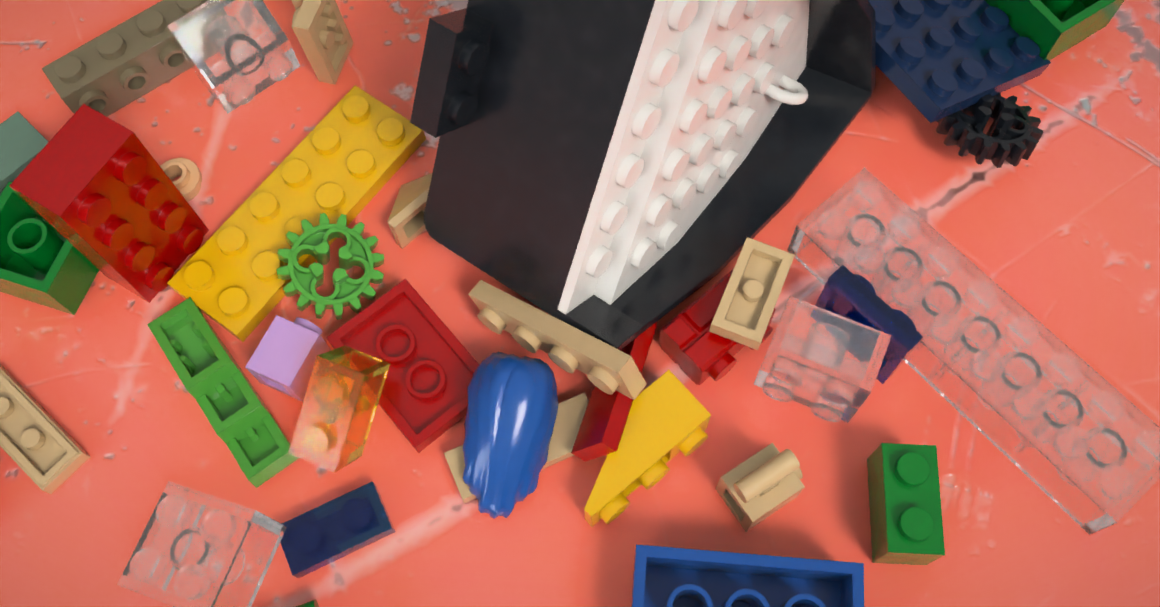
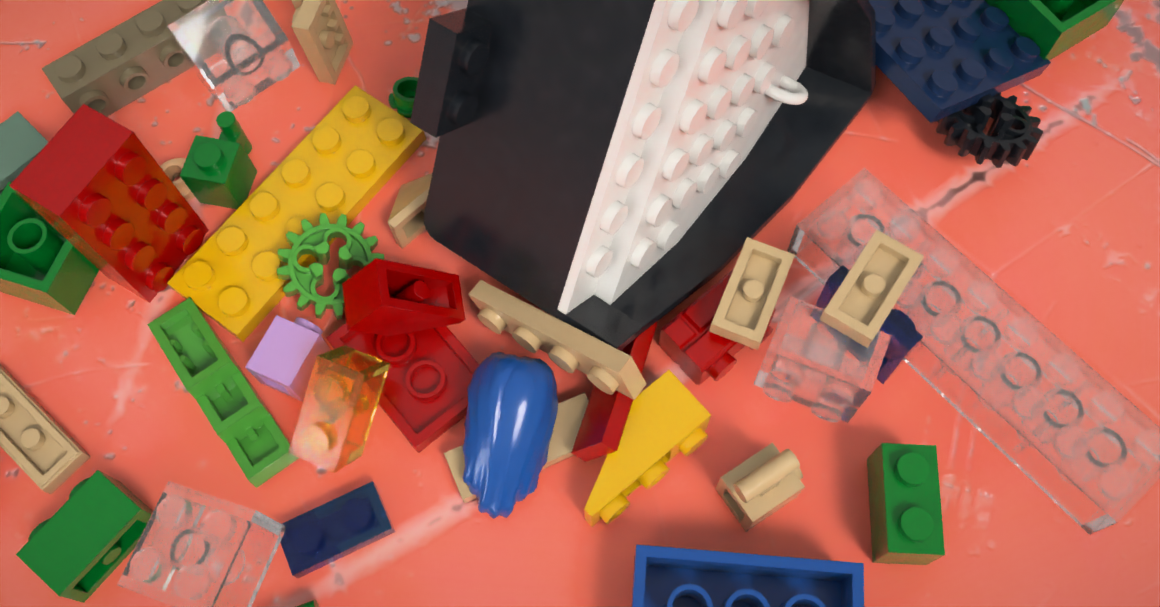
none -> green brick [16,470,162,603]
none -> green brick [180,111,257,209]
none -> red slope [342,258,466,336]
none -> green plate [388,77,418,118]
none -> tan plate [819,229,924,348]

